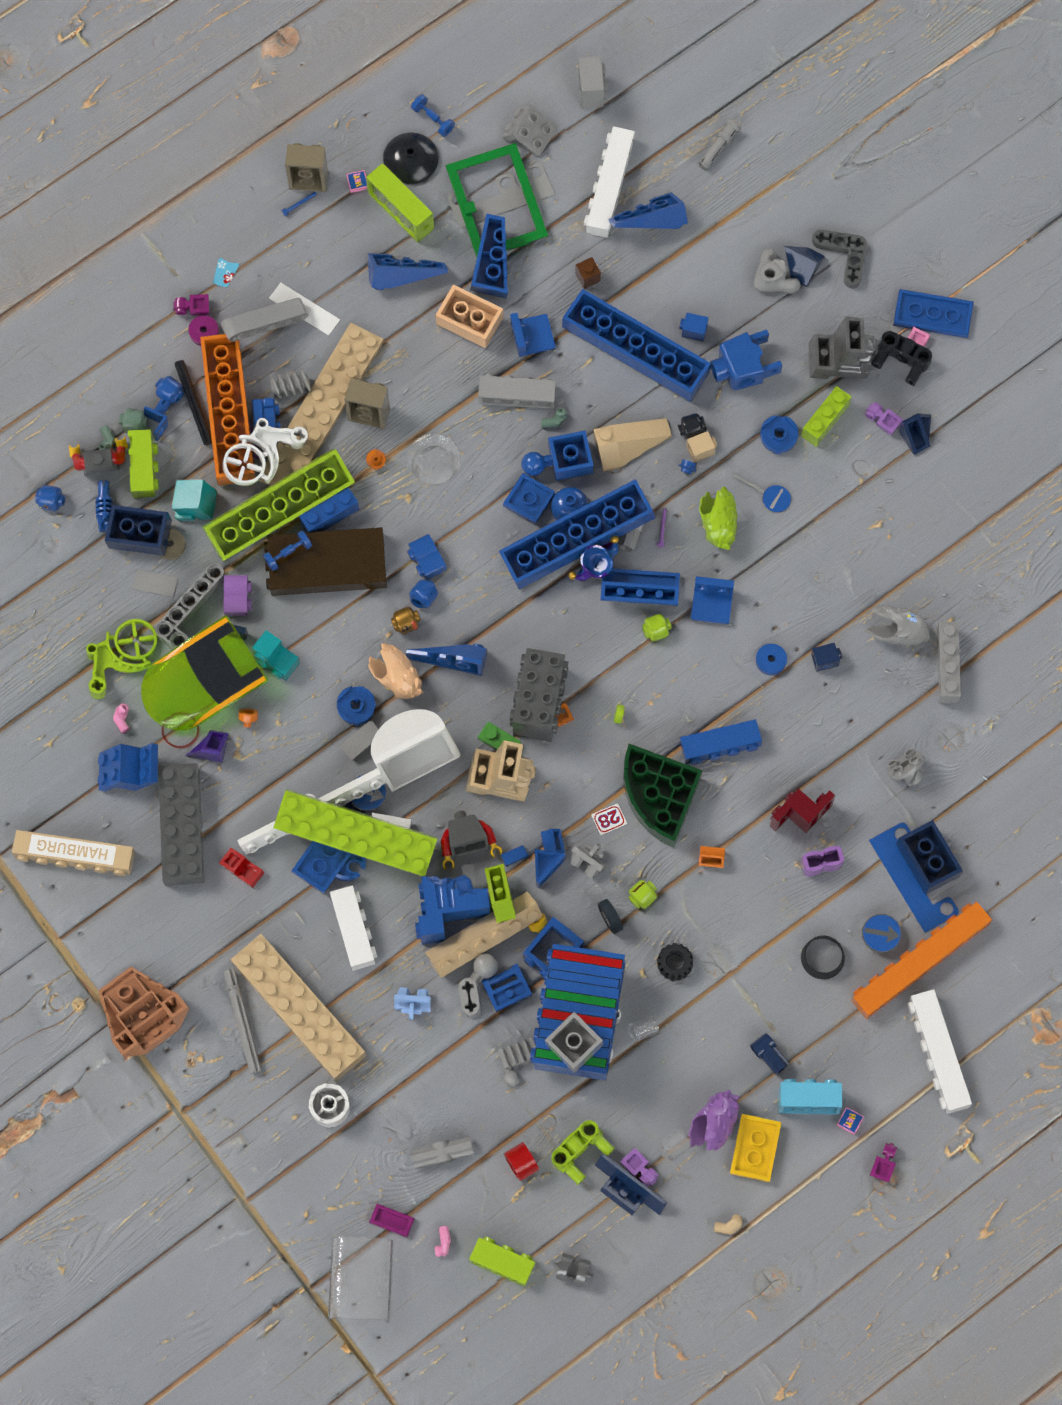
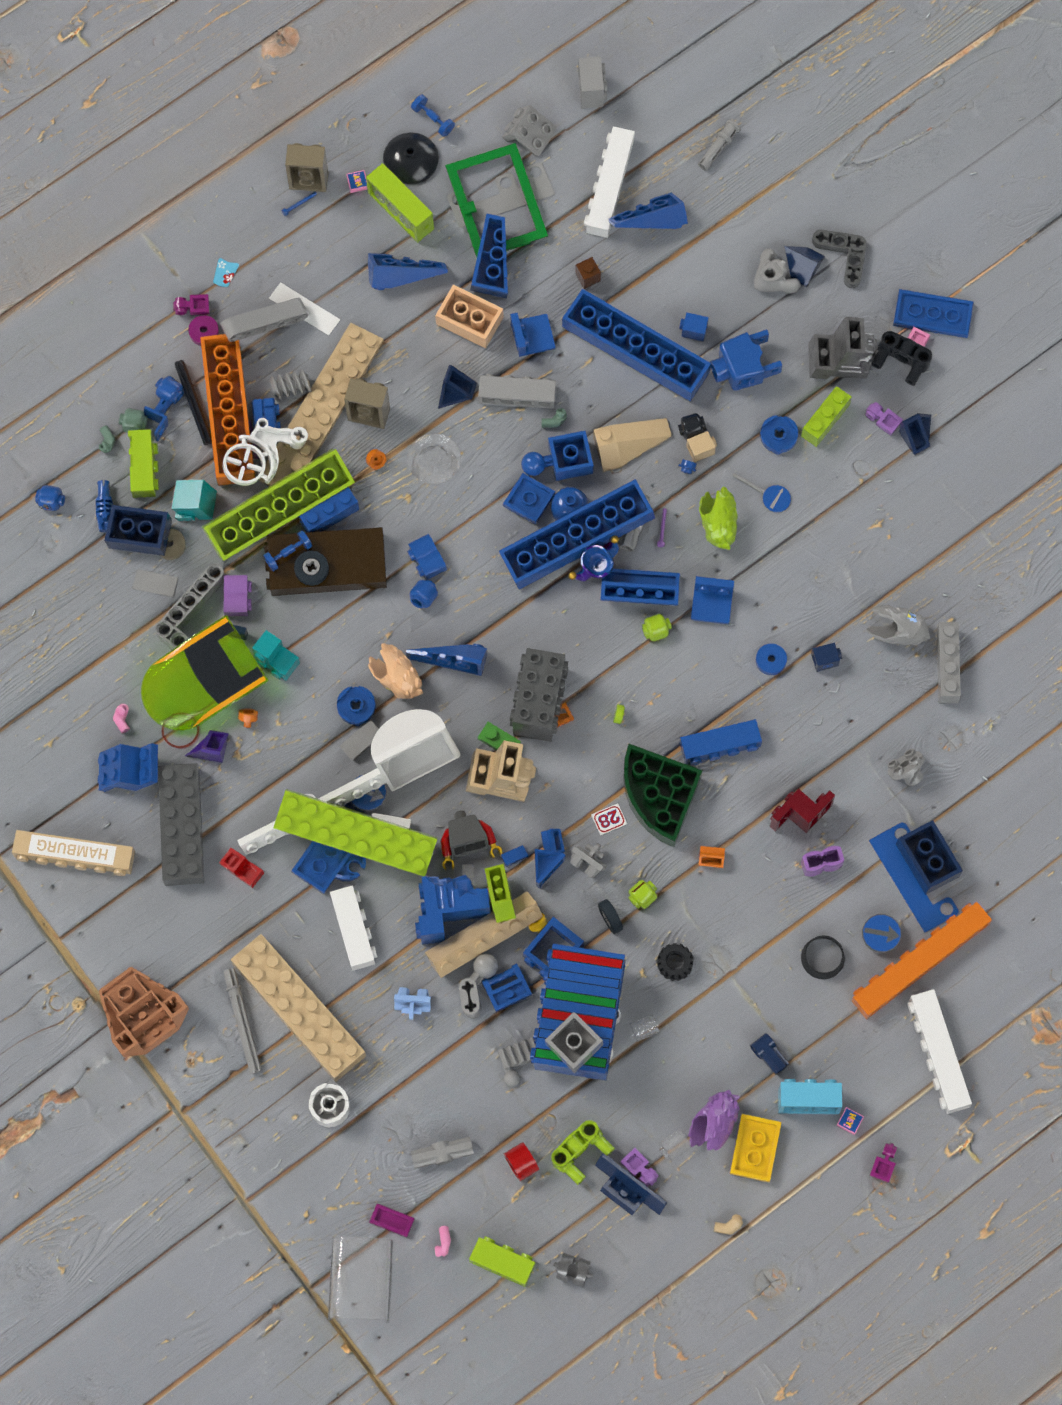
torso [69,436,128,475] -> none
lime piece [86,619,157,699] -> none
pearl gold head [391,606,421,635] -> none
none -> black bush [294,551,329,586]
none -> dark blue slope [438,365,477,409]

